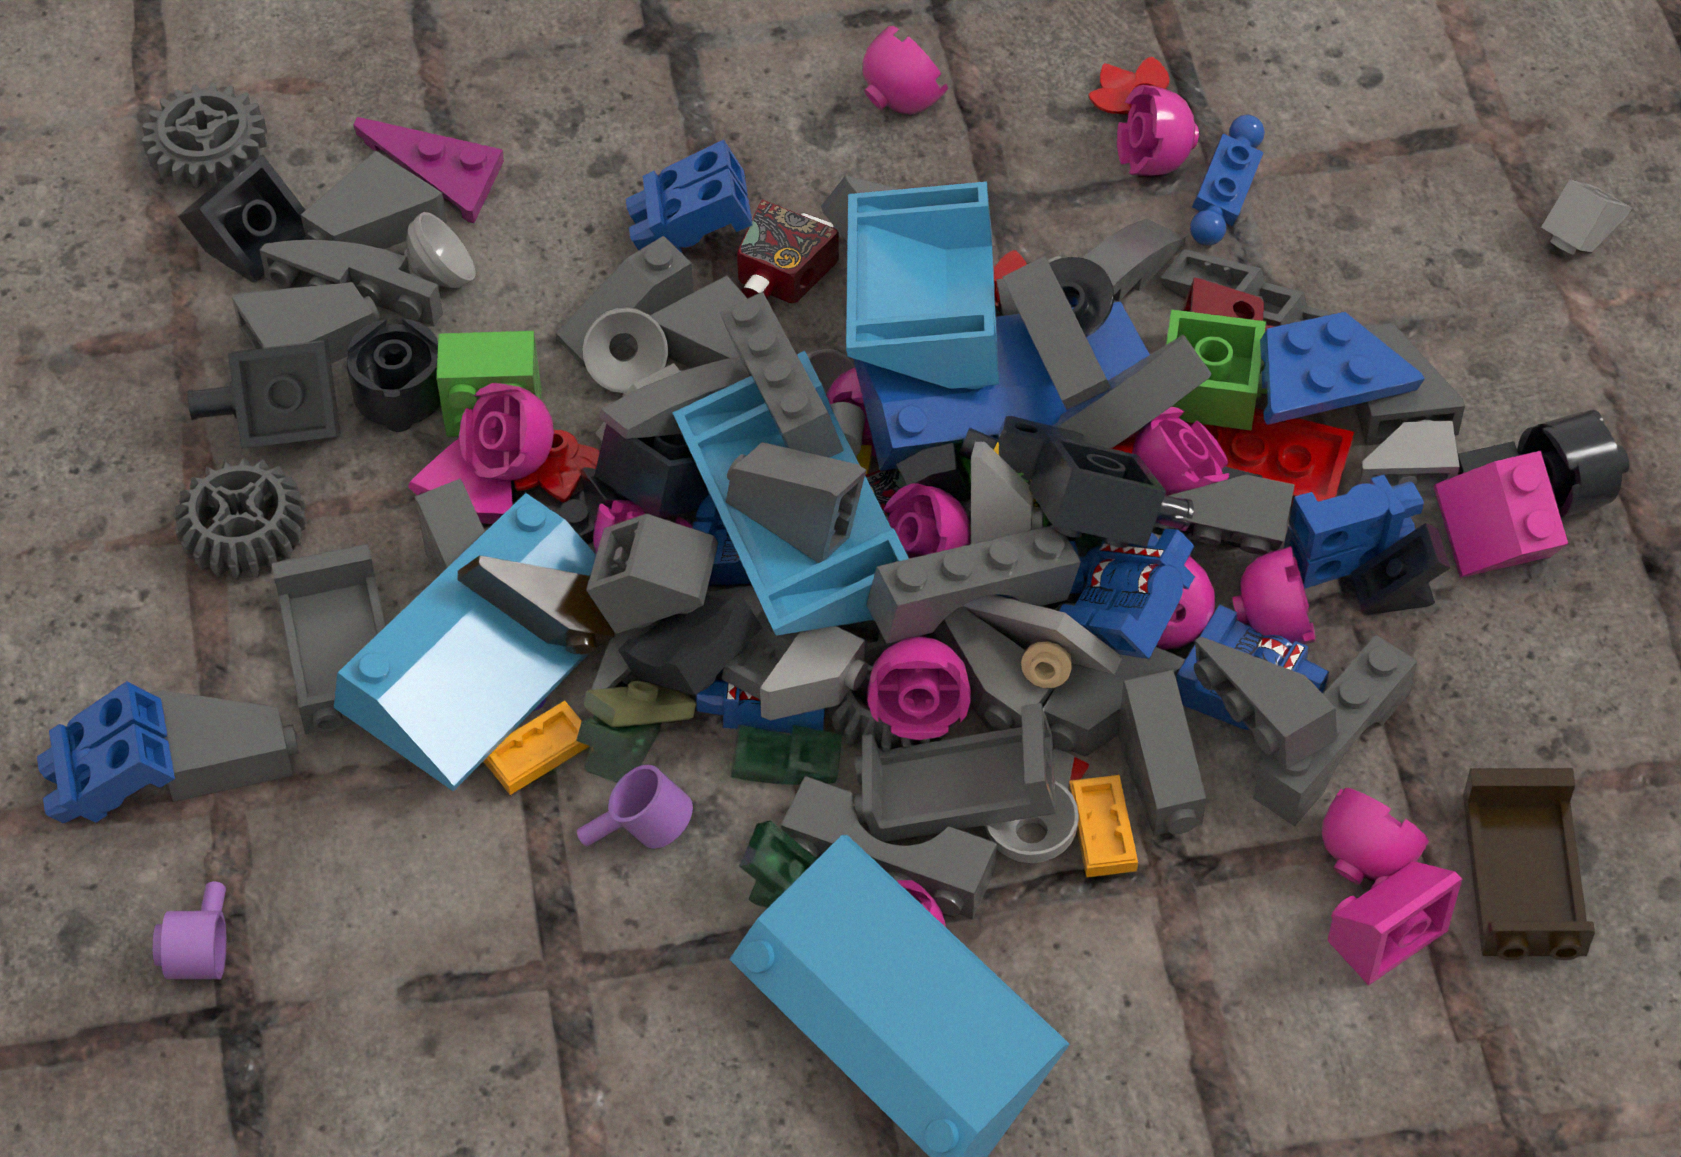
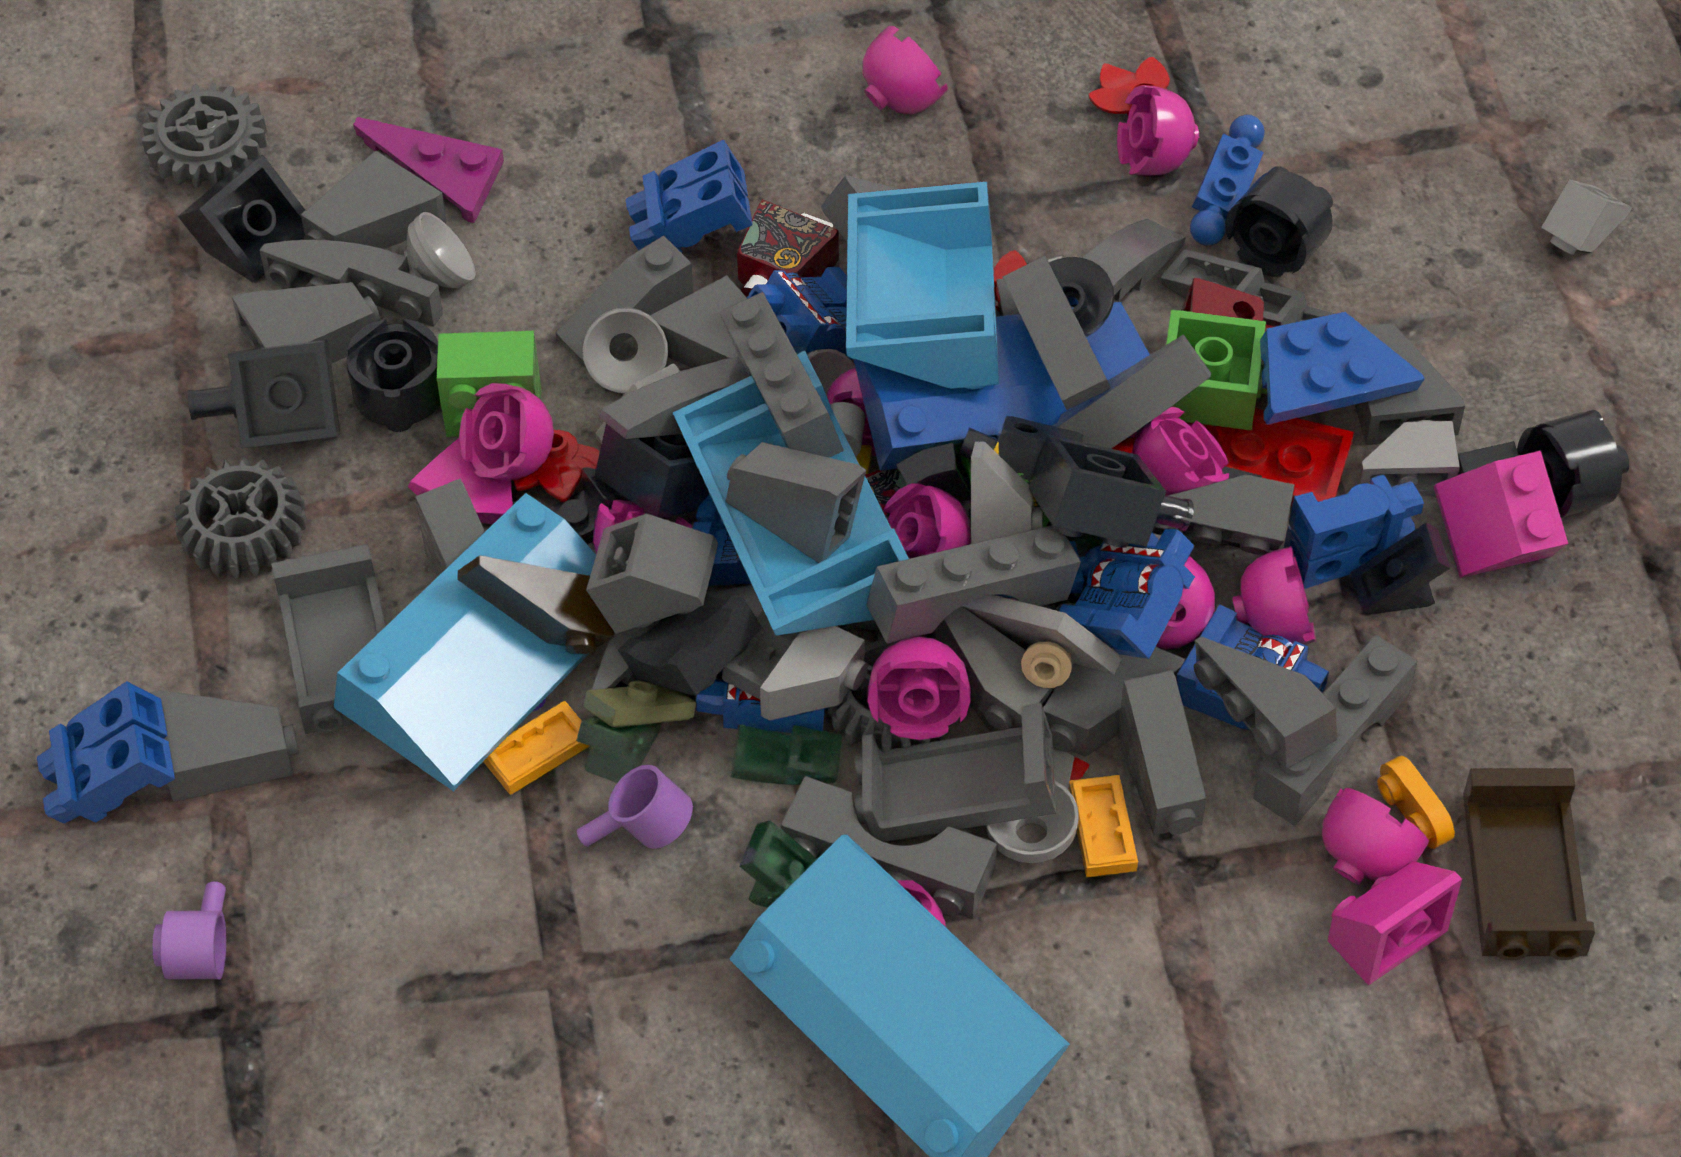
none -> blue hips [746,267,853,360]
none -> black brick [1225,166,1333,277]
none -> light orange plate [1377,755,1455,849]

